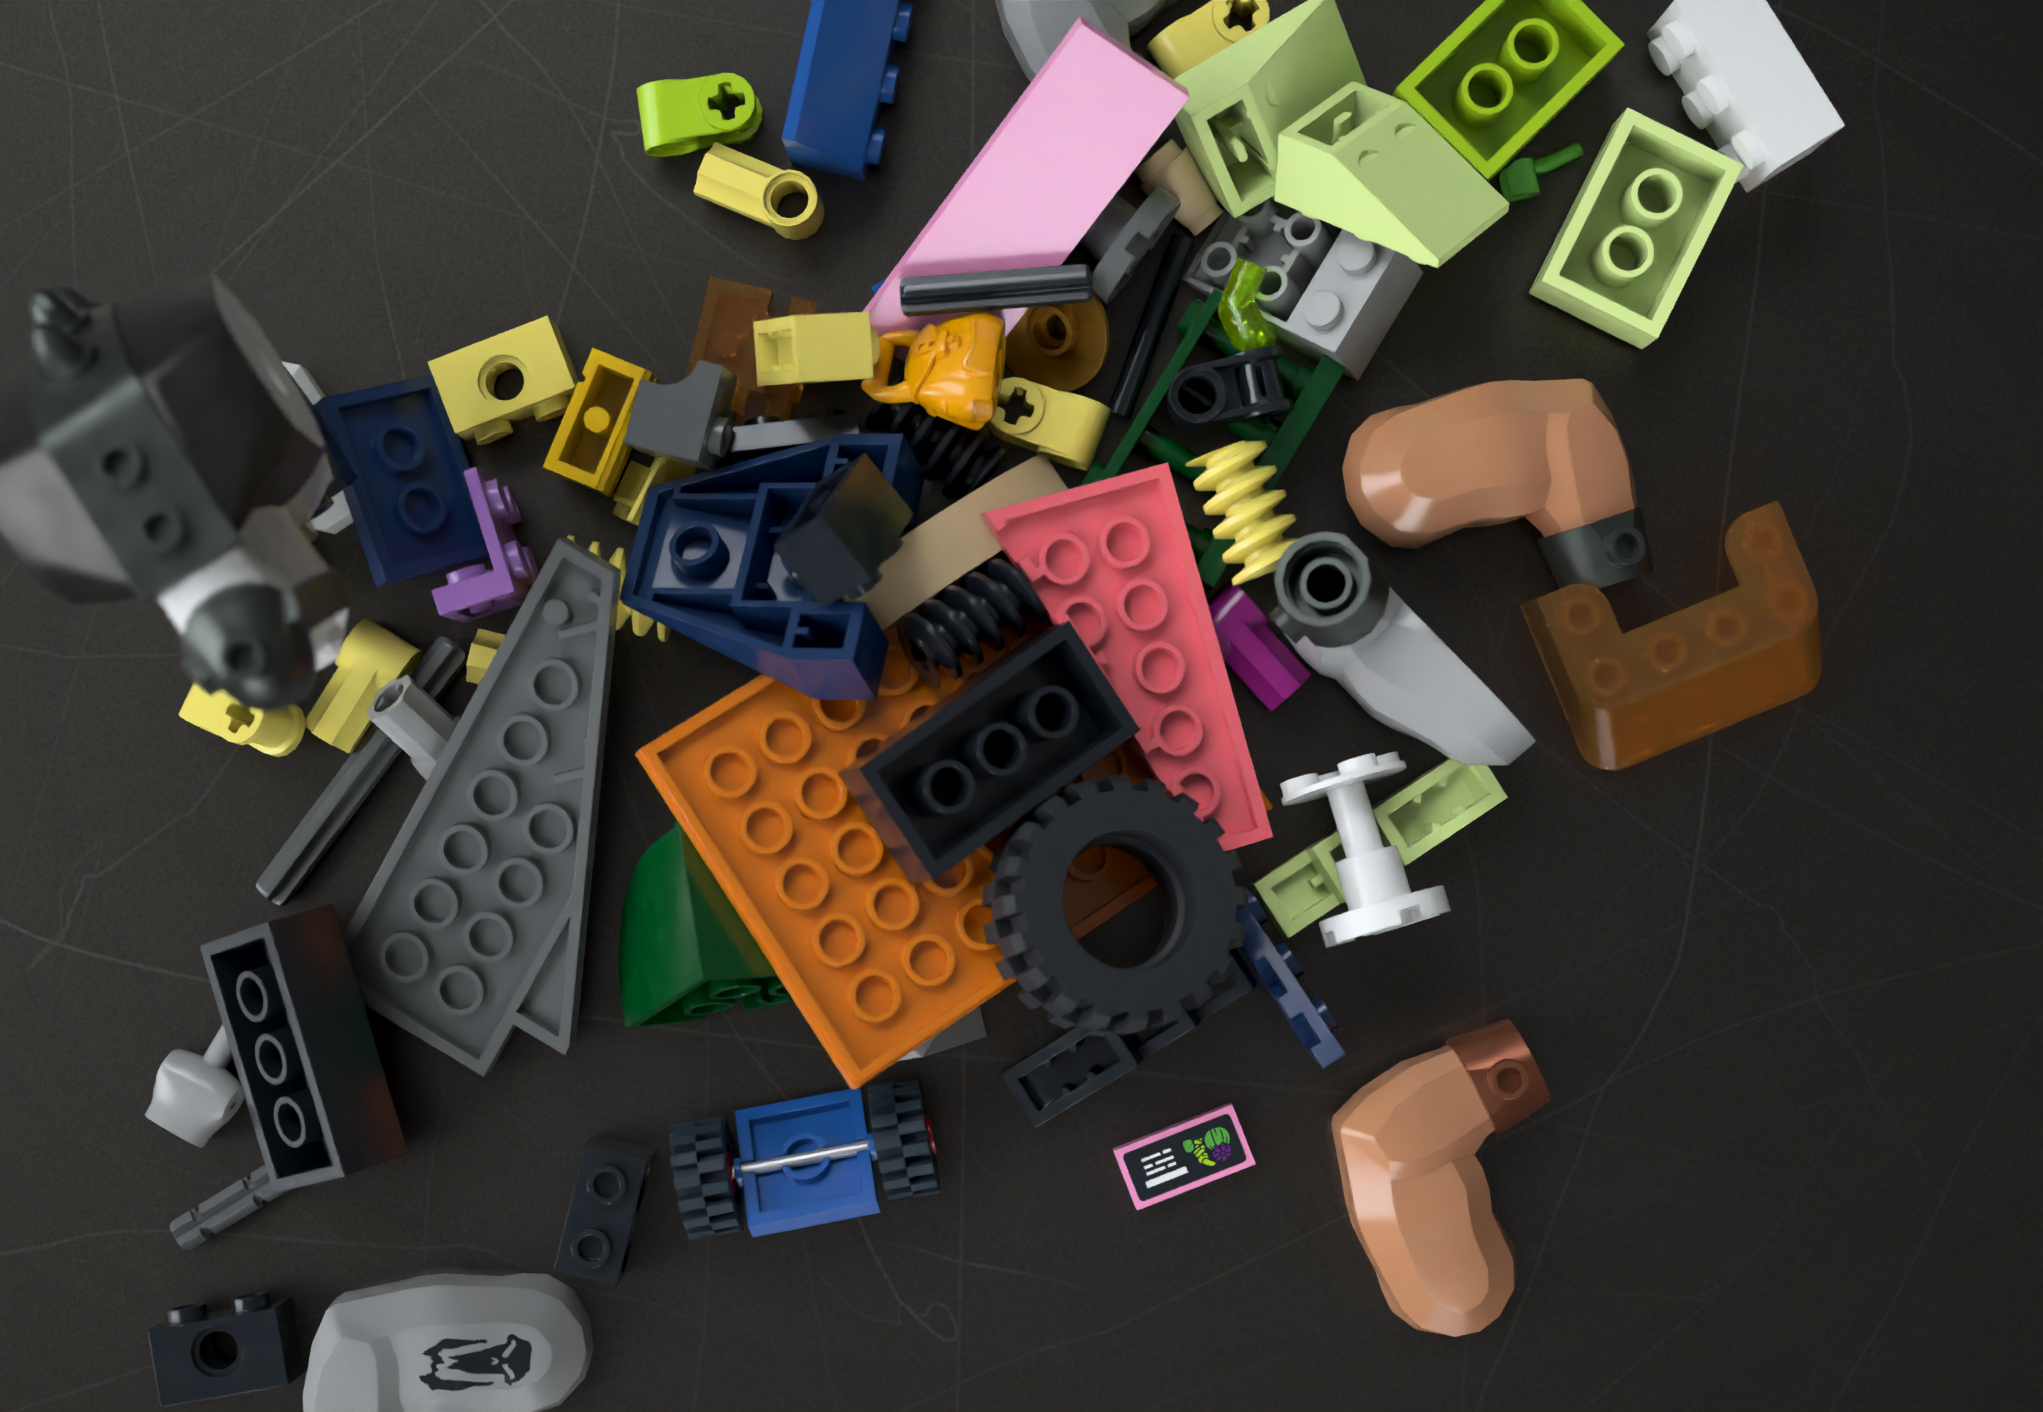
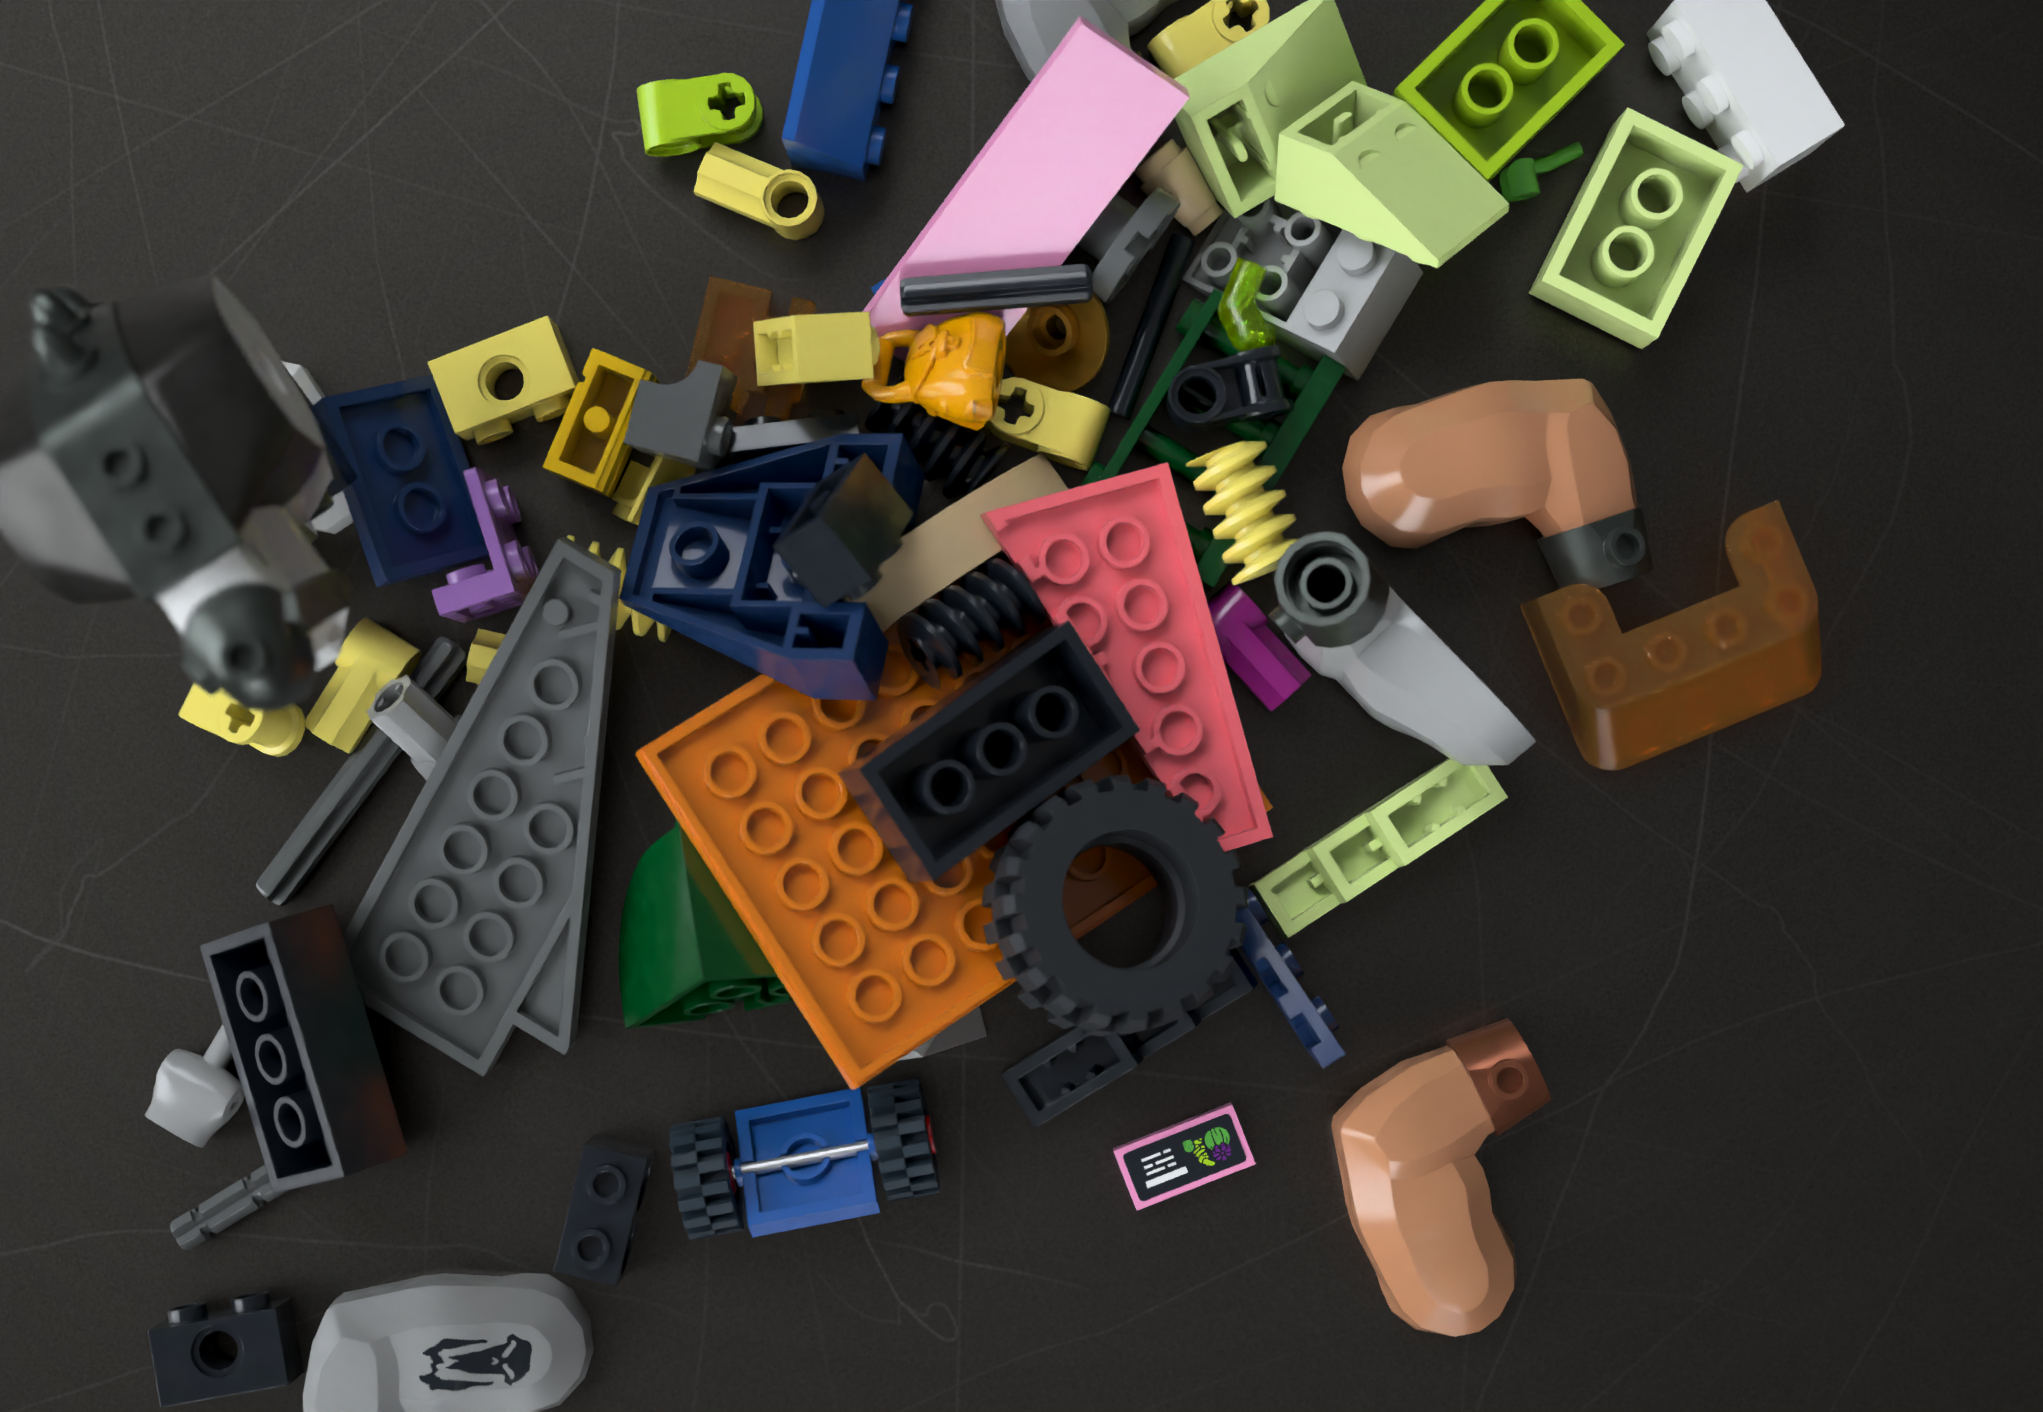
white piece [1280,752,1451,948] -> none

